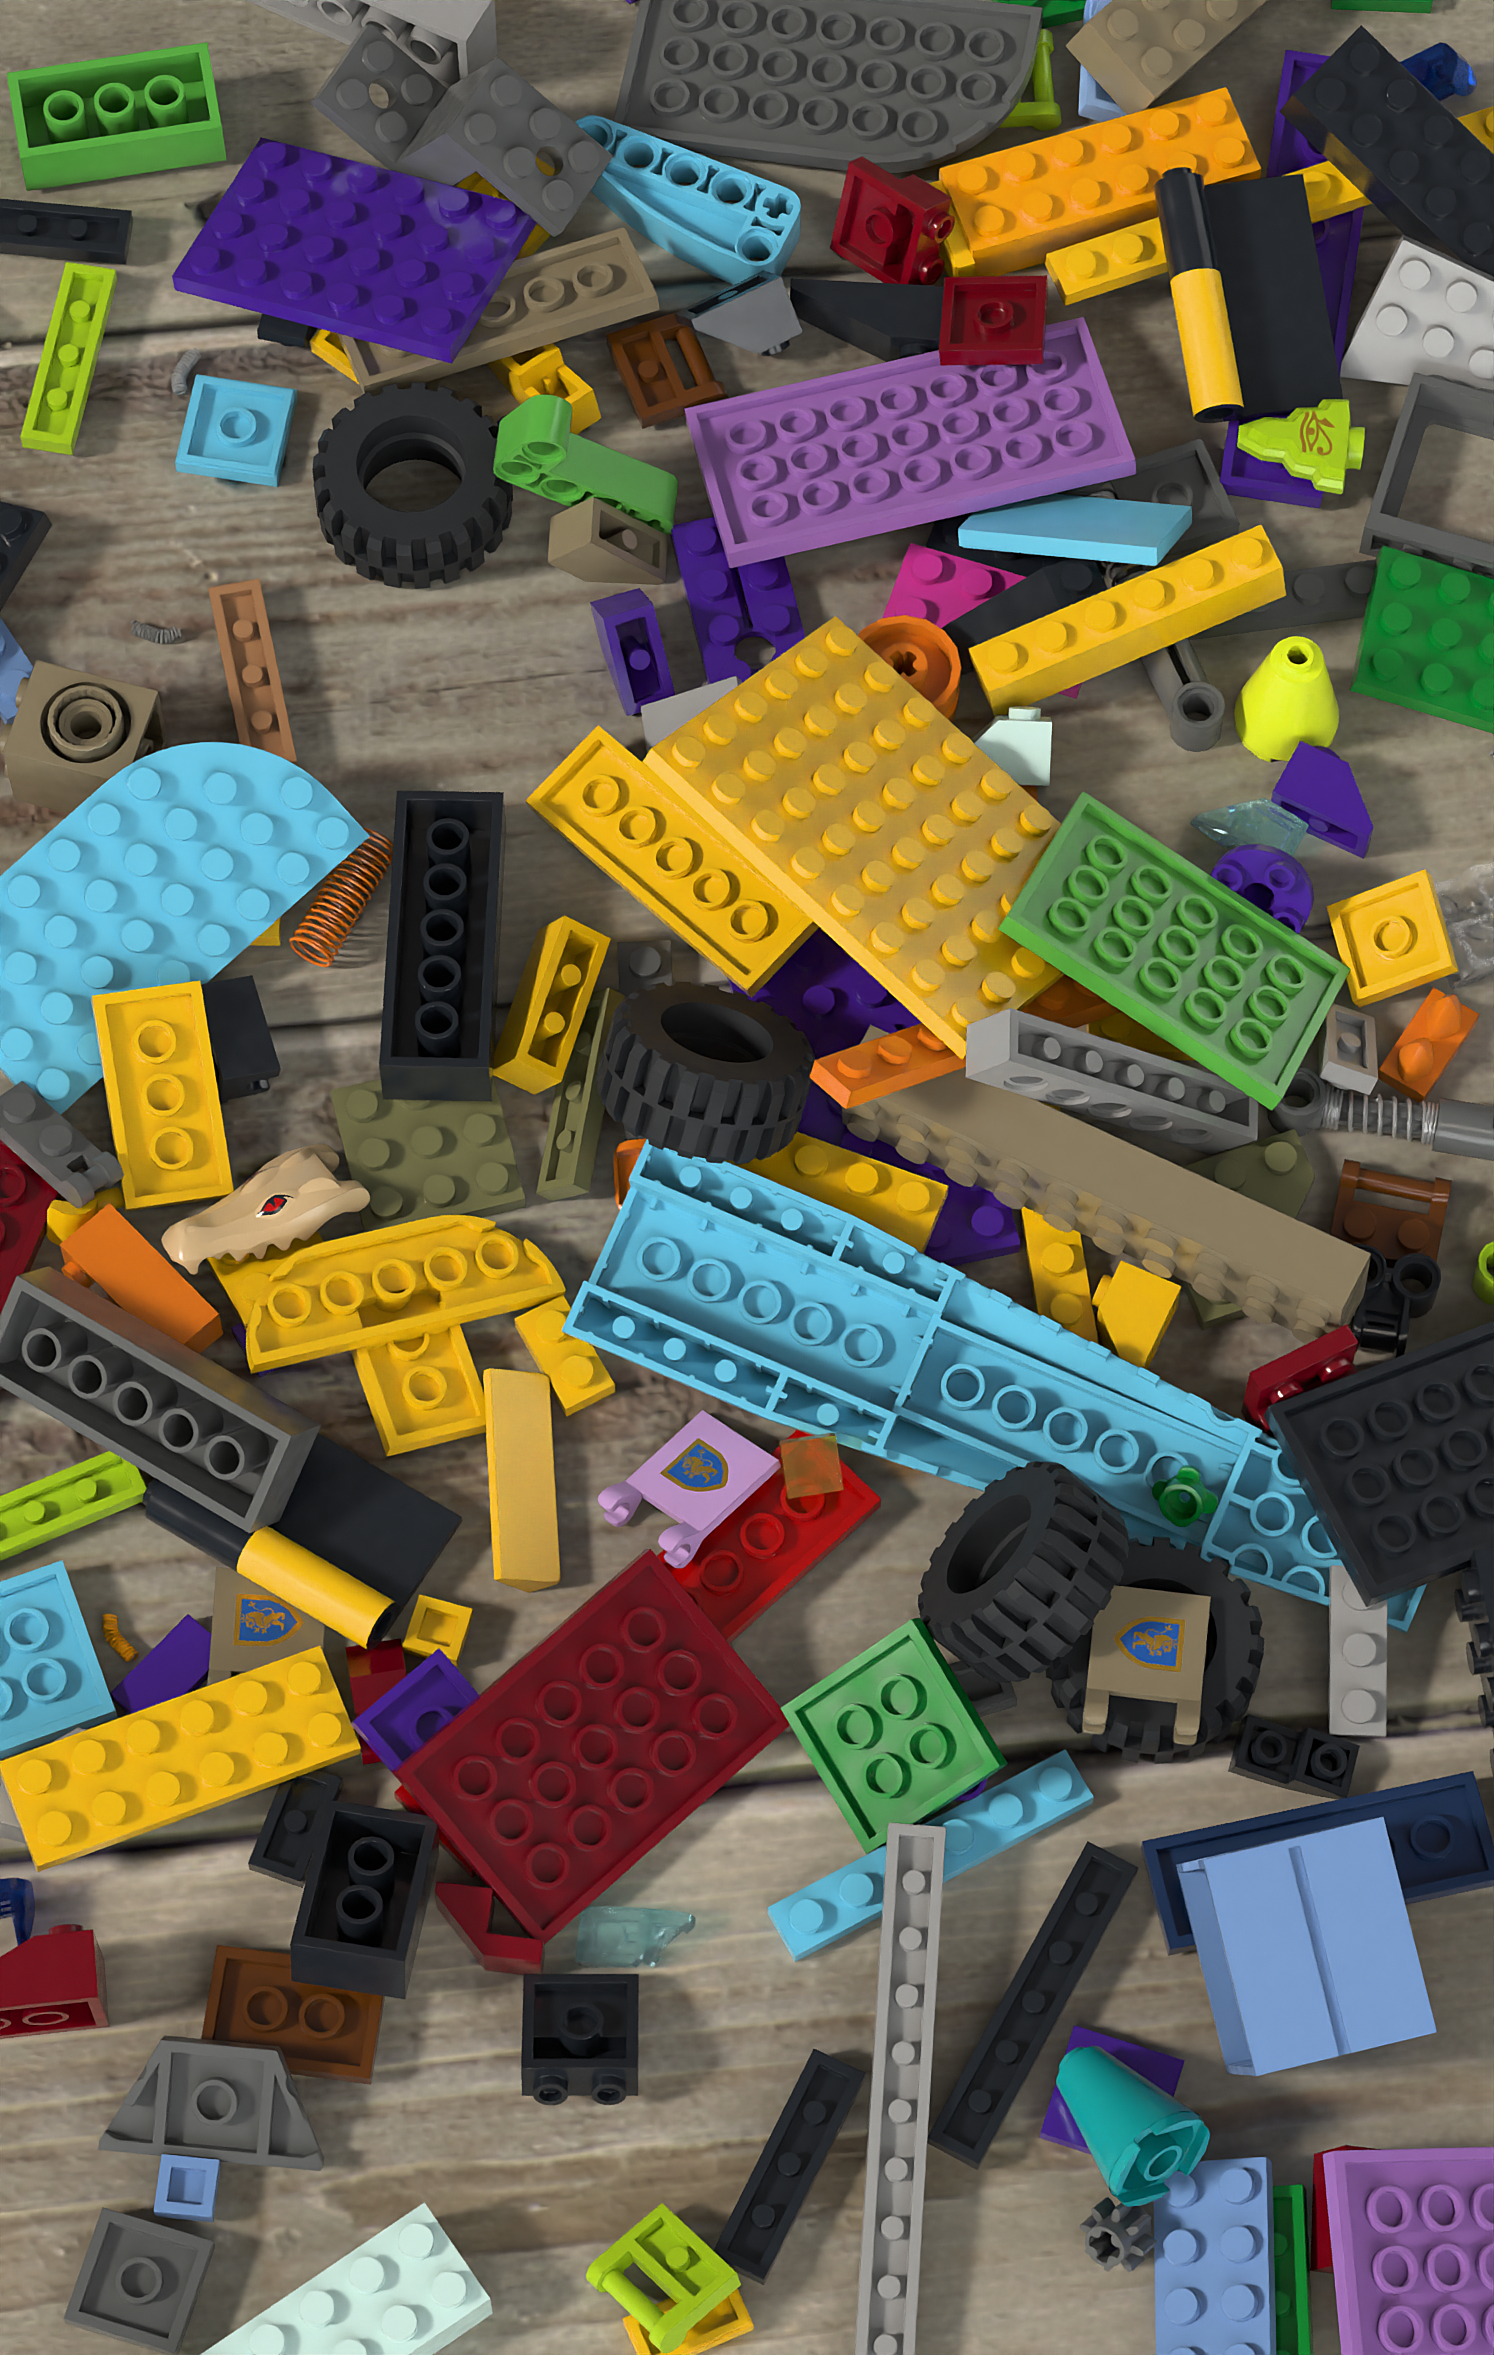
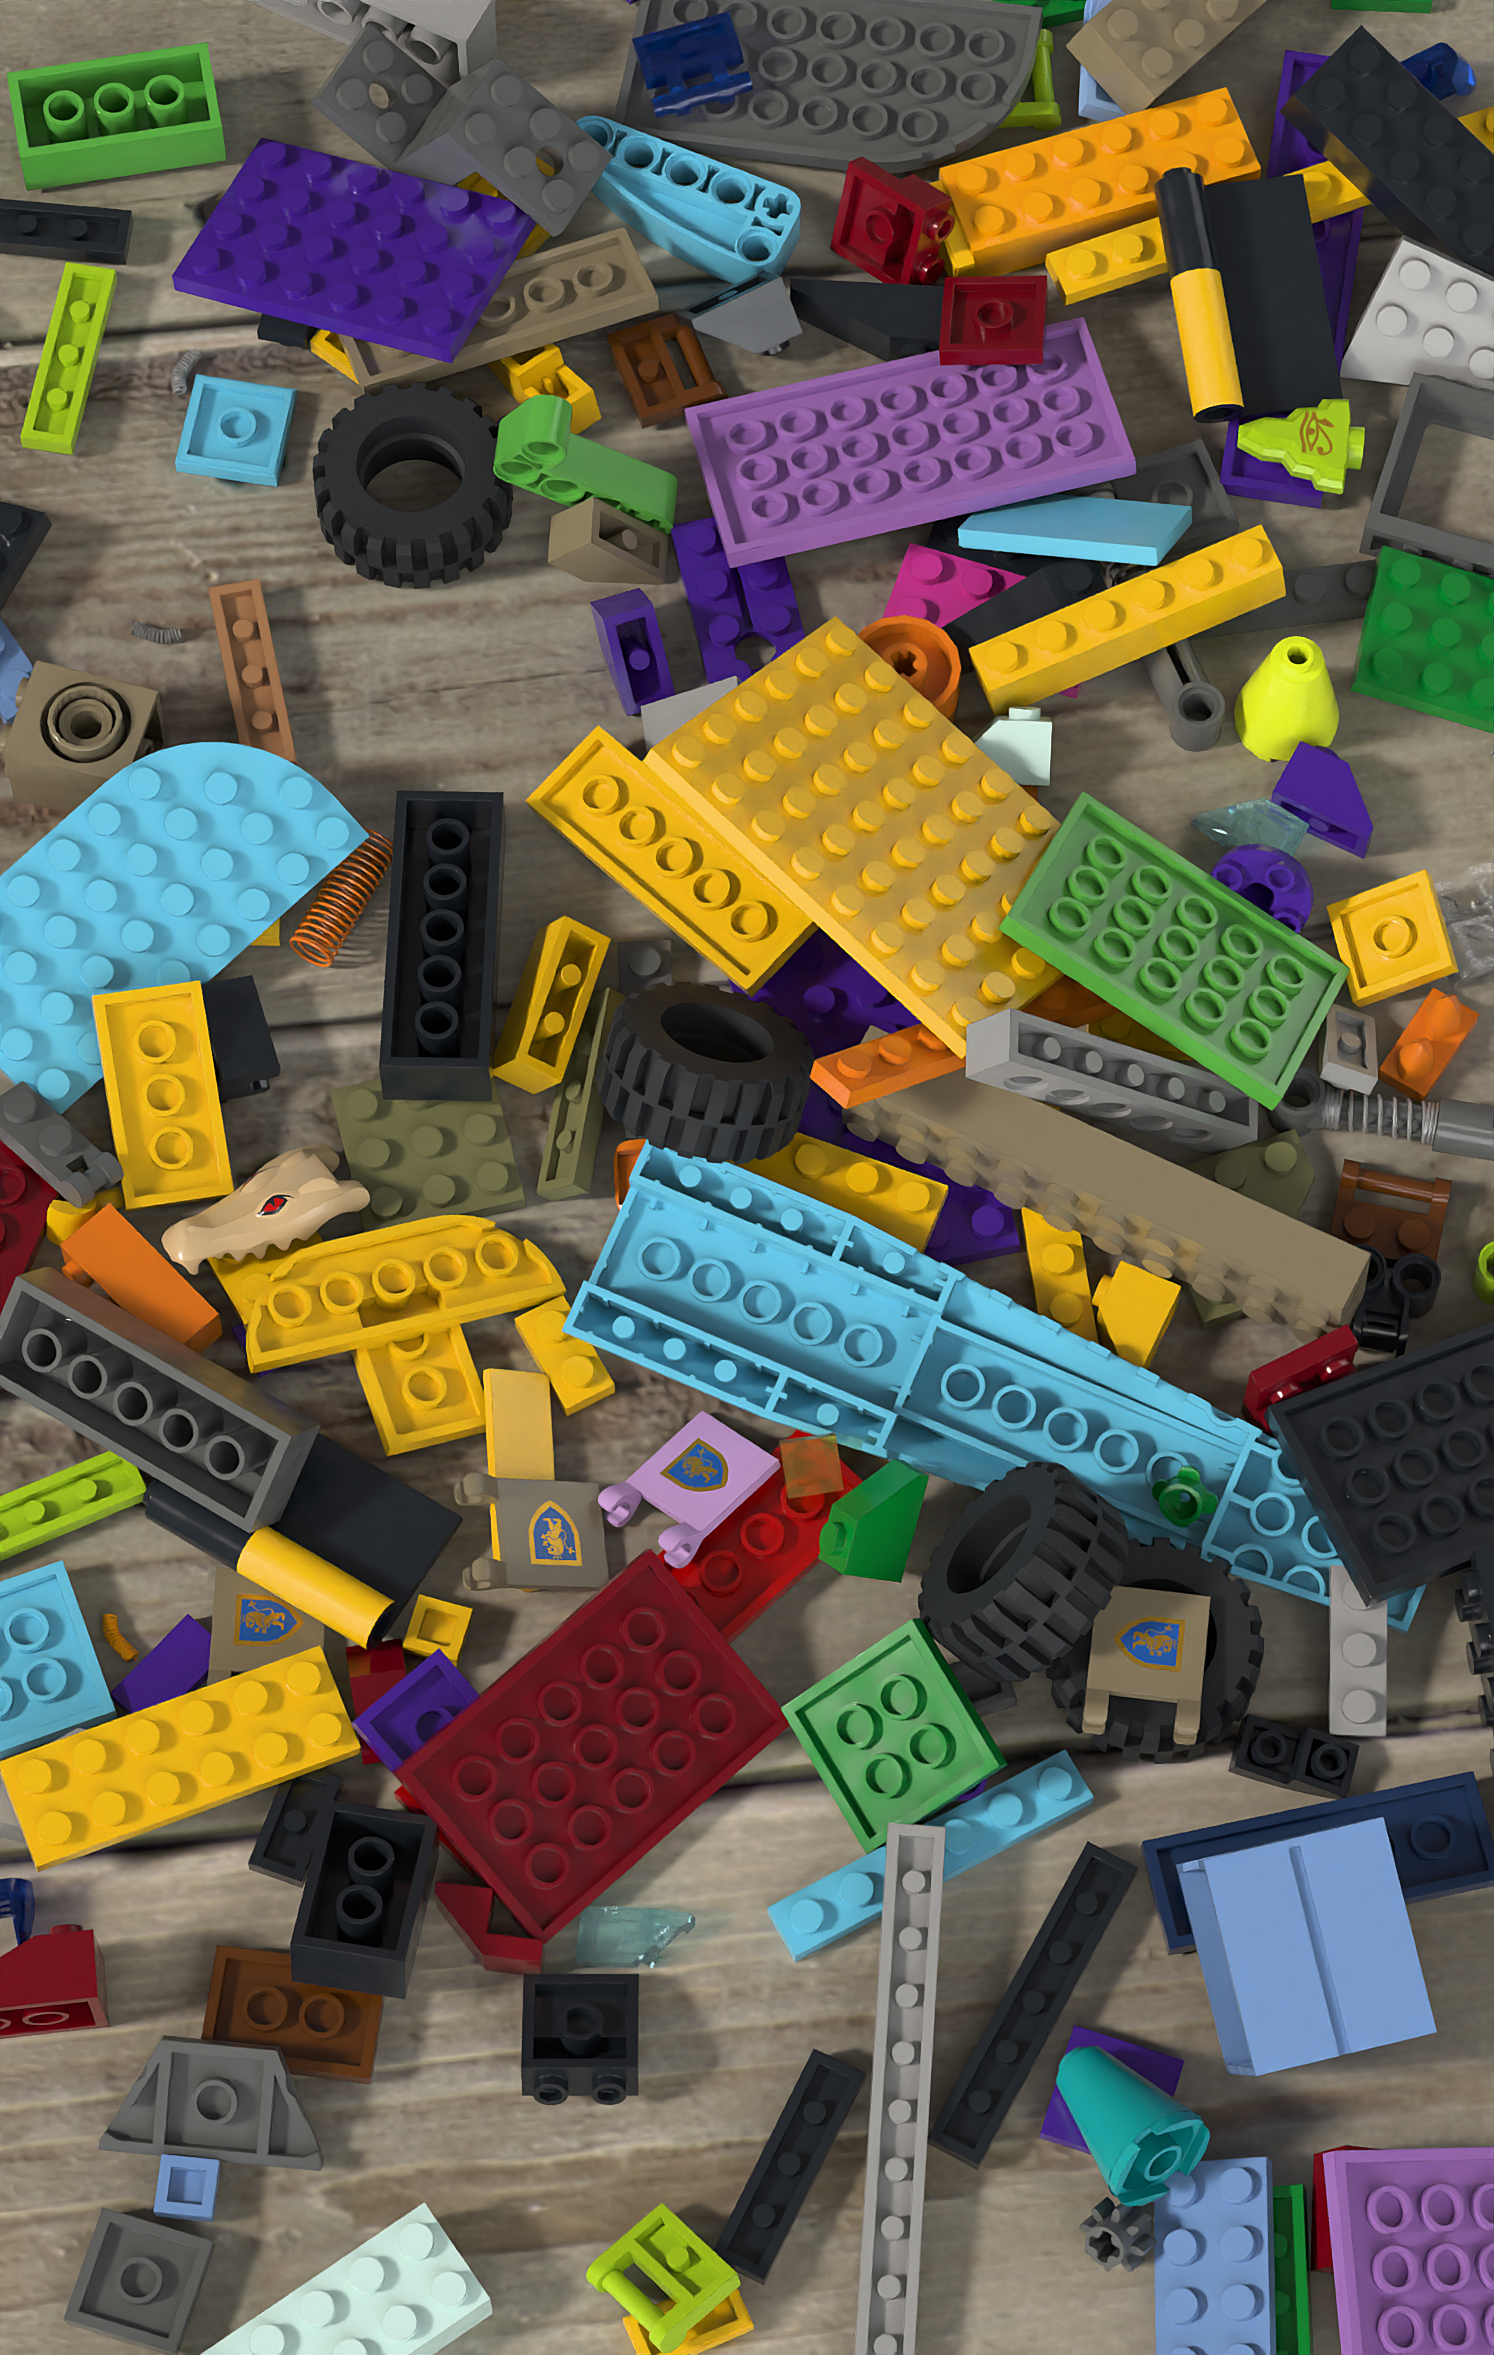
none -> dark tan flag [454,1472,609,1591]
none -> clear blue plate [632,11,753,118]
none -> green slope [818,1459,929,1583]

